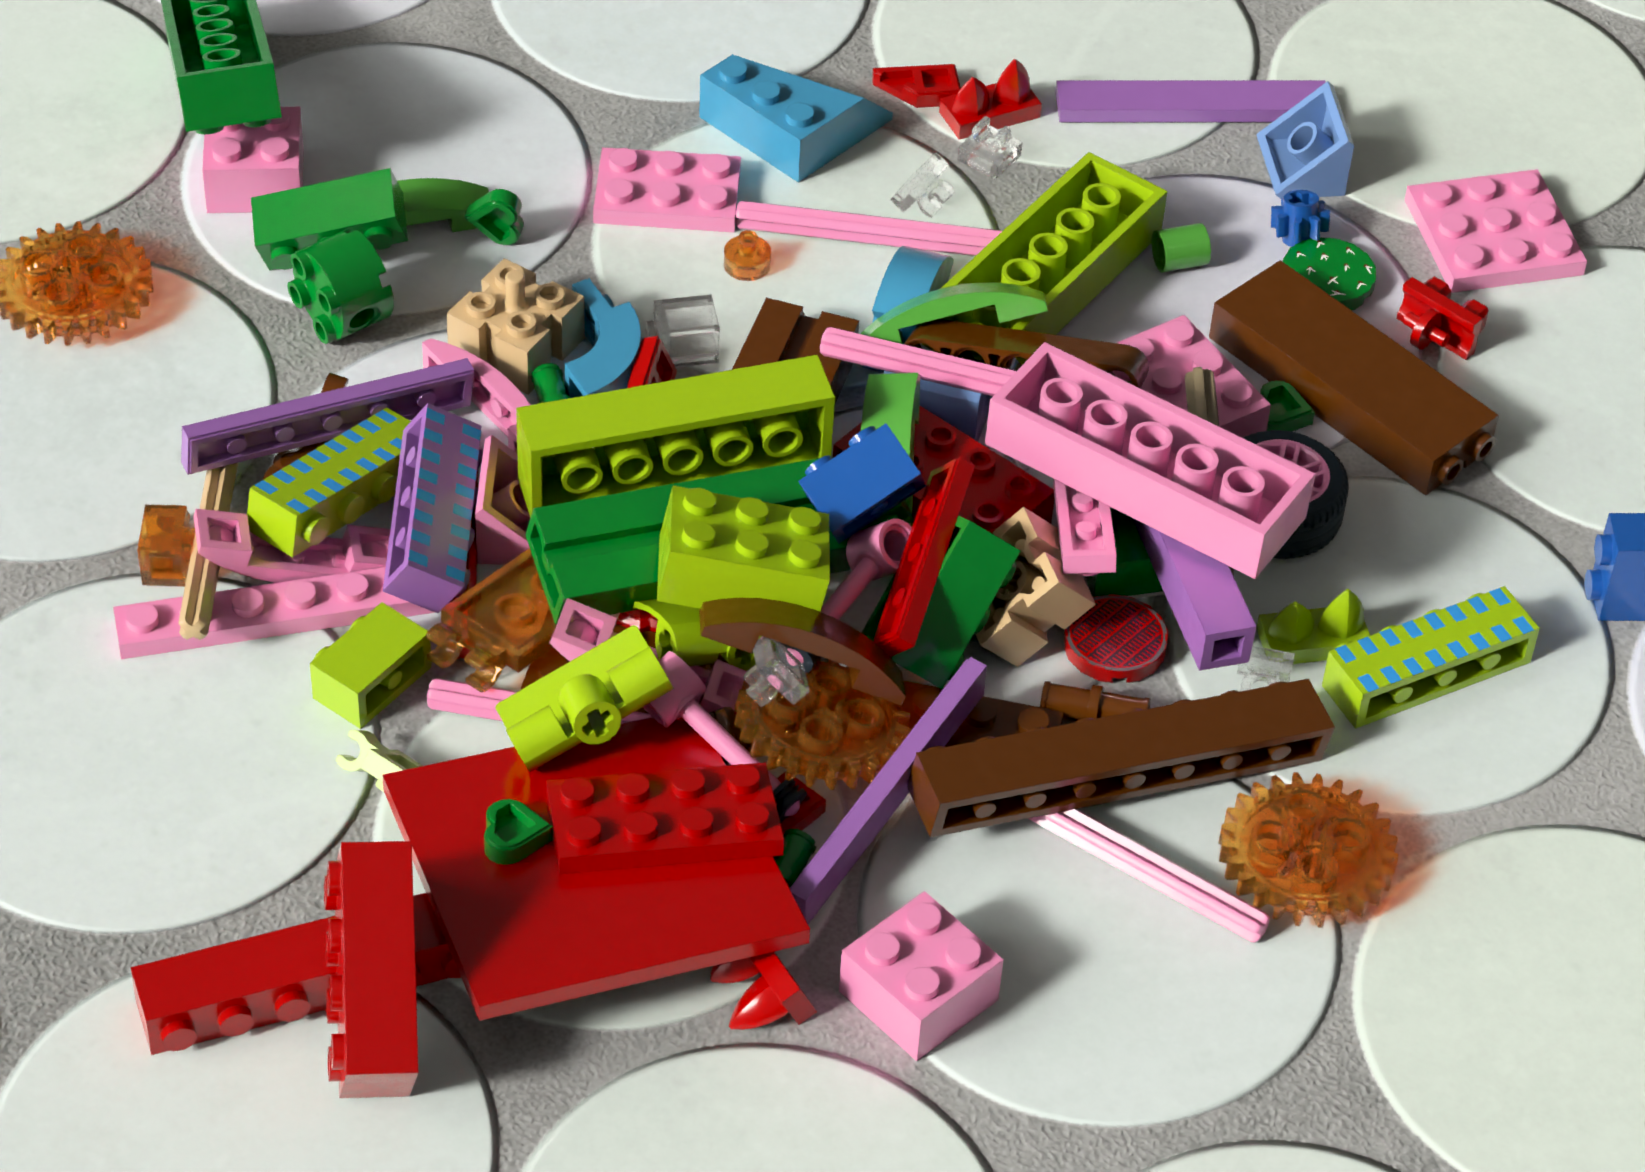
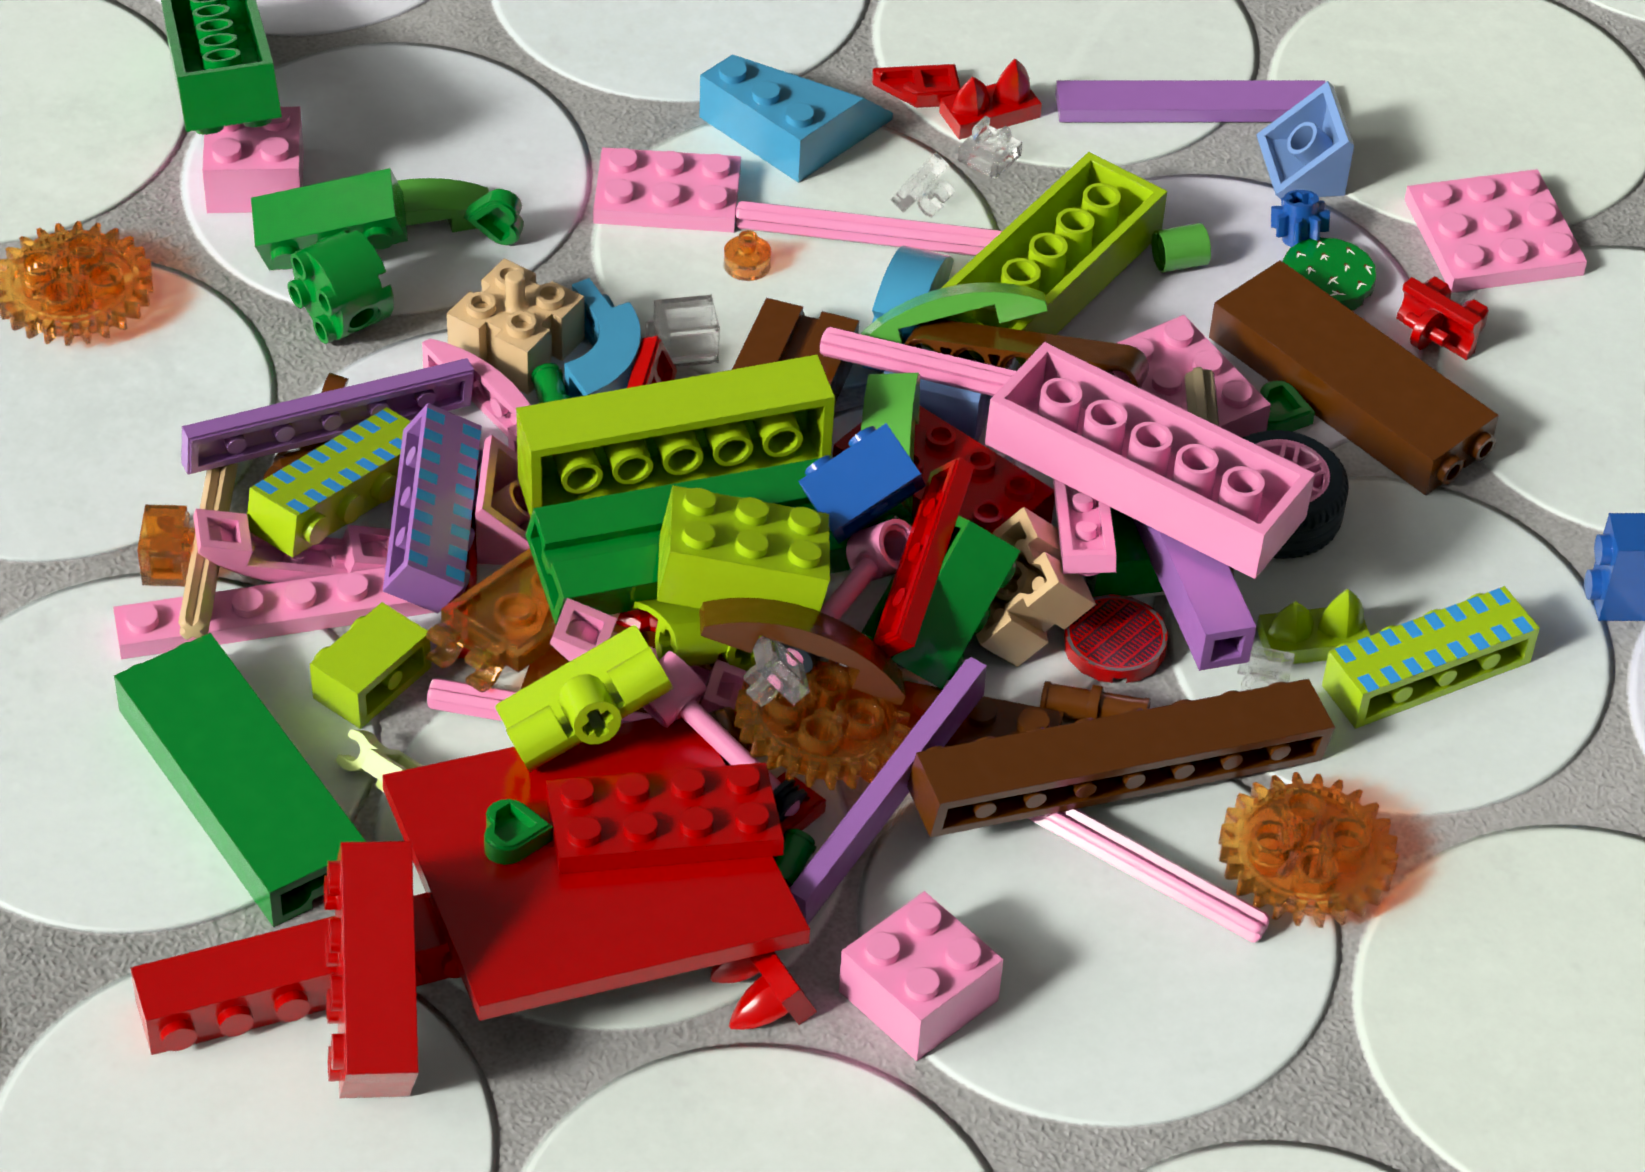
none -> green brick [114,633,366,927]

